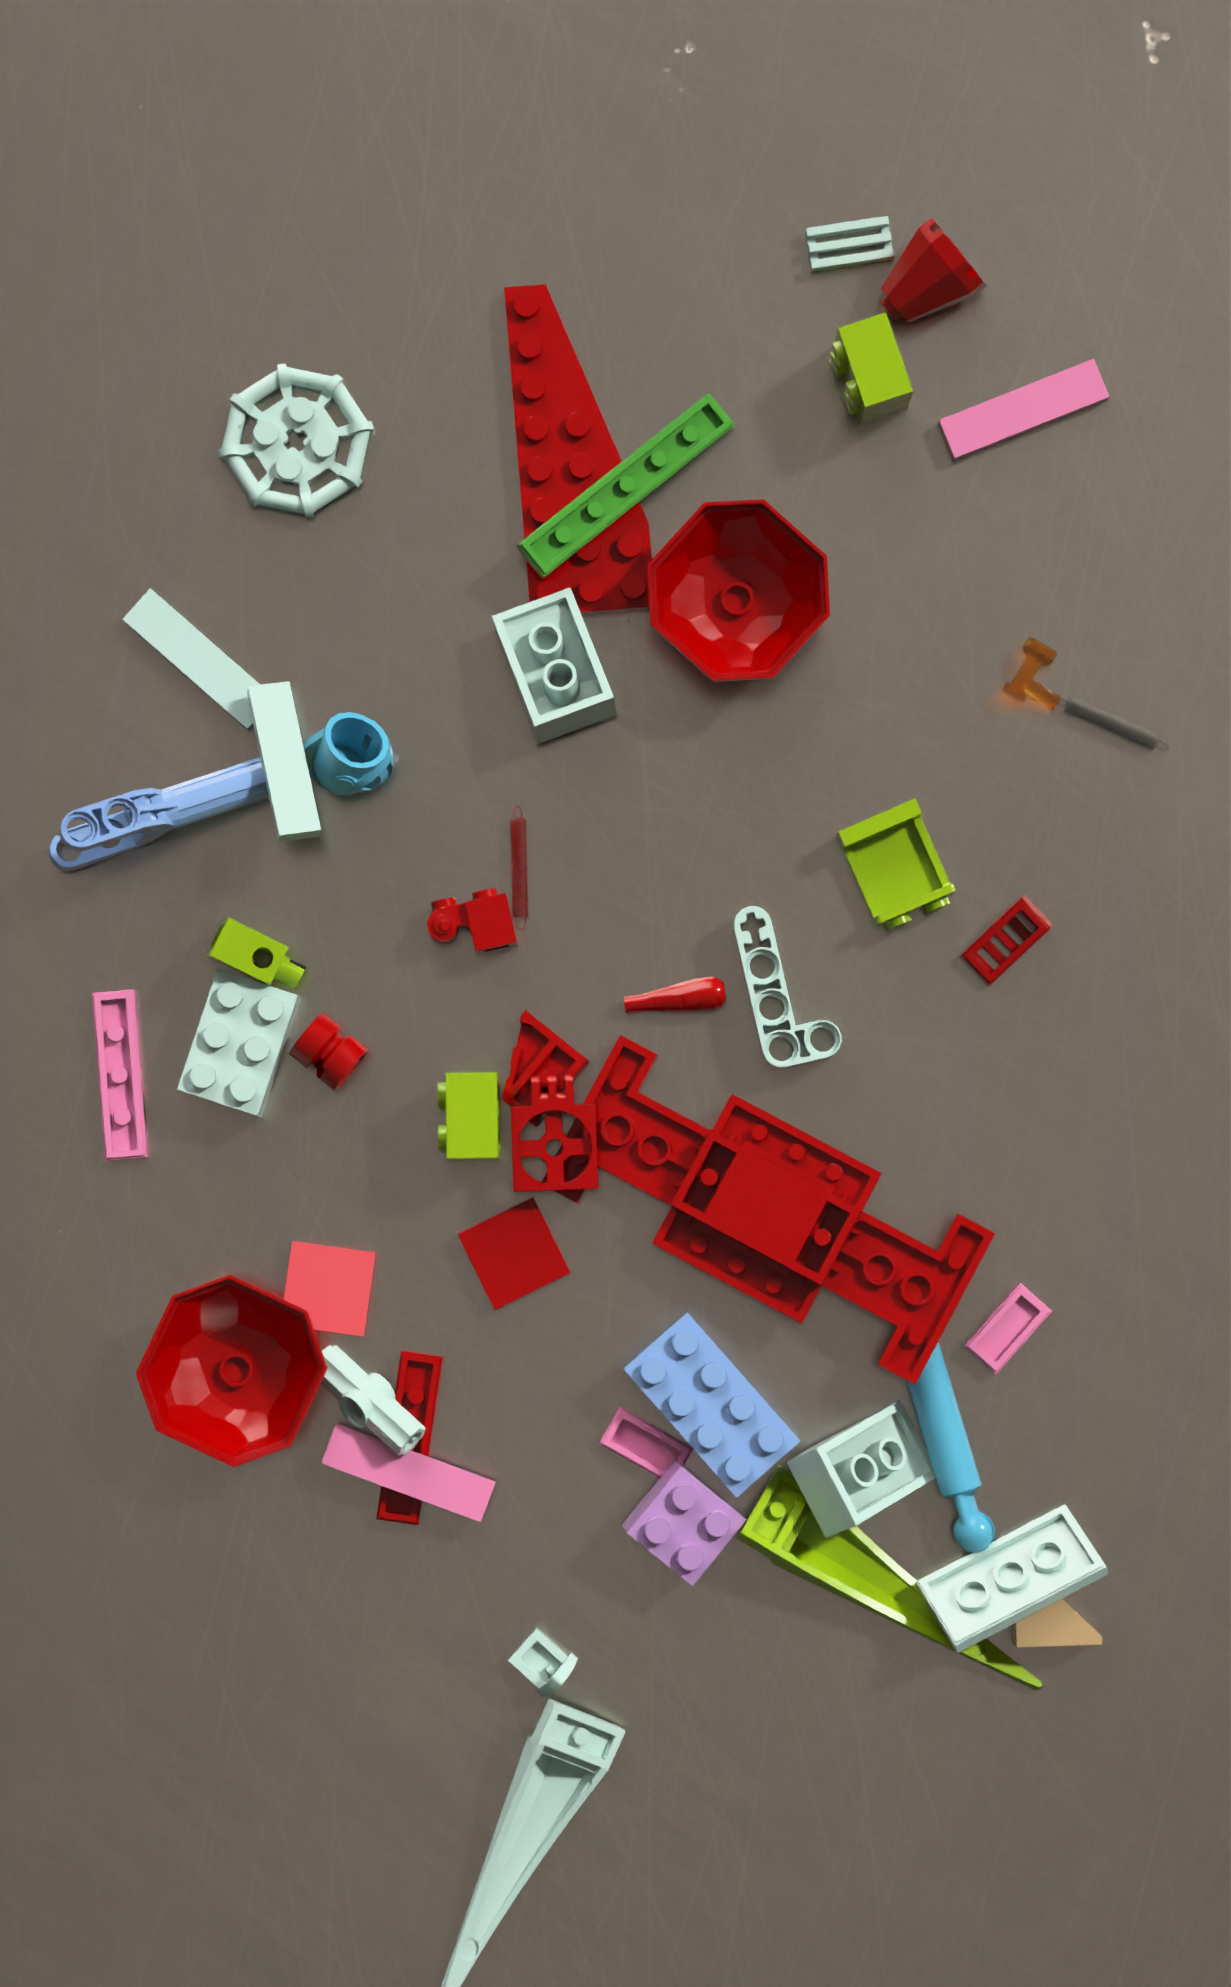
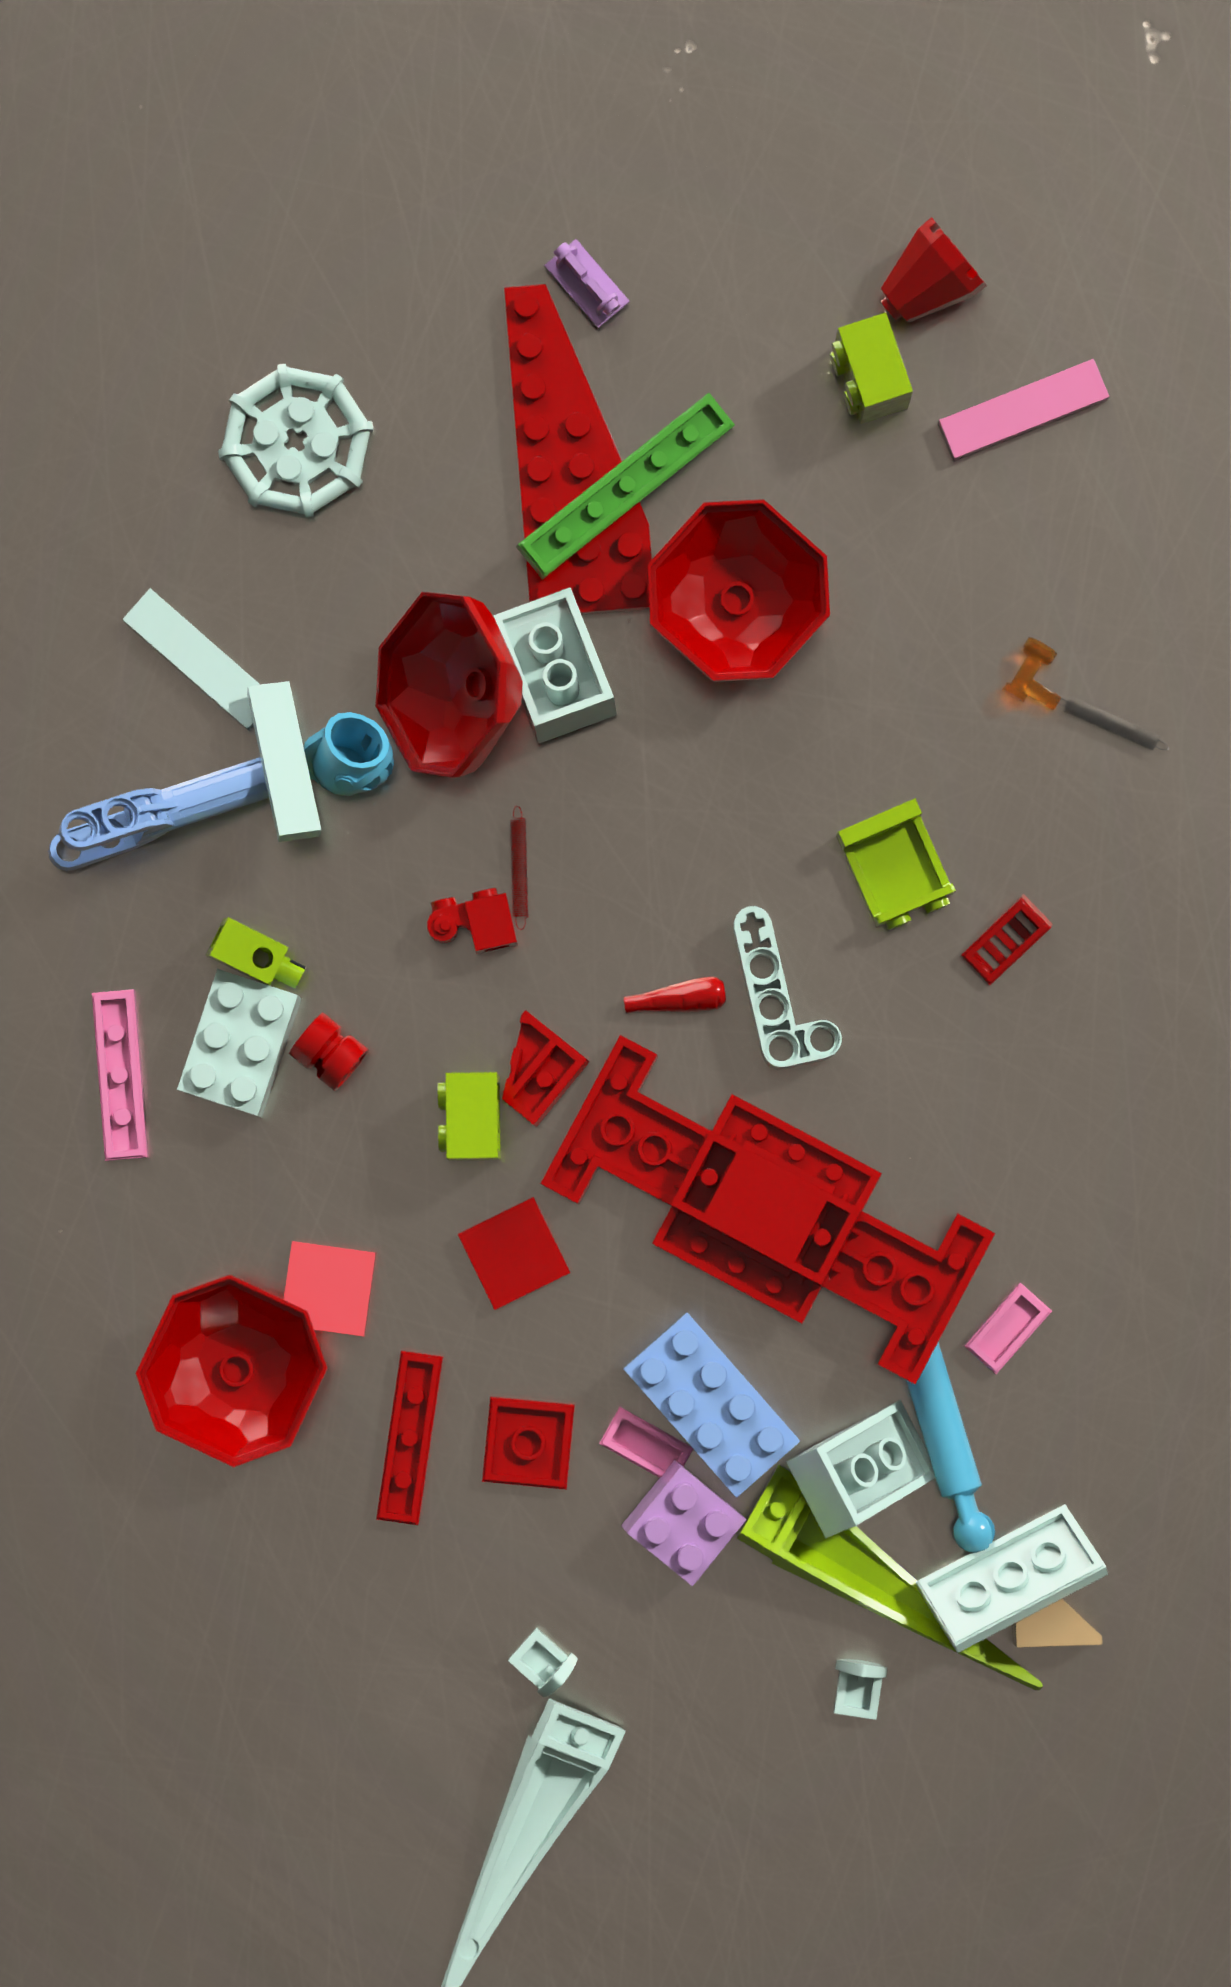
light aqua piece [321,1345,426,1456] -> none
bright pink tile [321,1423,496,1522] -> none
red piece [511,1075,599,1192] -> none
light aqua tile [805,216,894,272] -> none
none -> red rock [375,592,523,778]
none -> red tile [482,1397,575,1490]
none -> lavender hinge [544,239,630,328]
none -> light aqua tile [833,1659,888,1720]

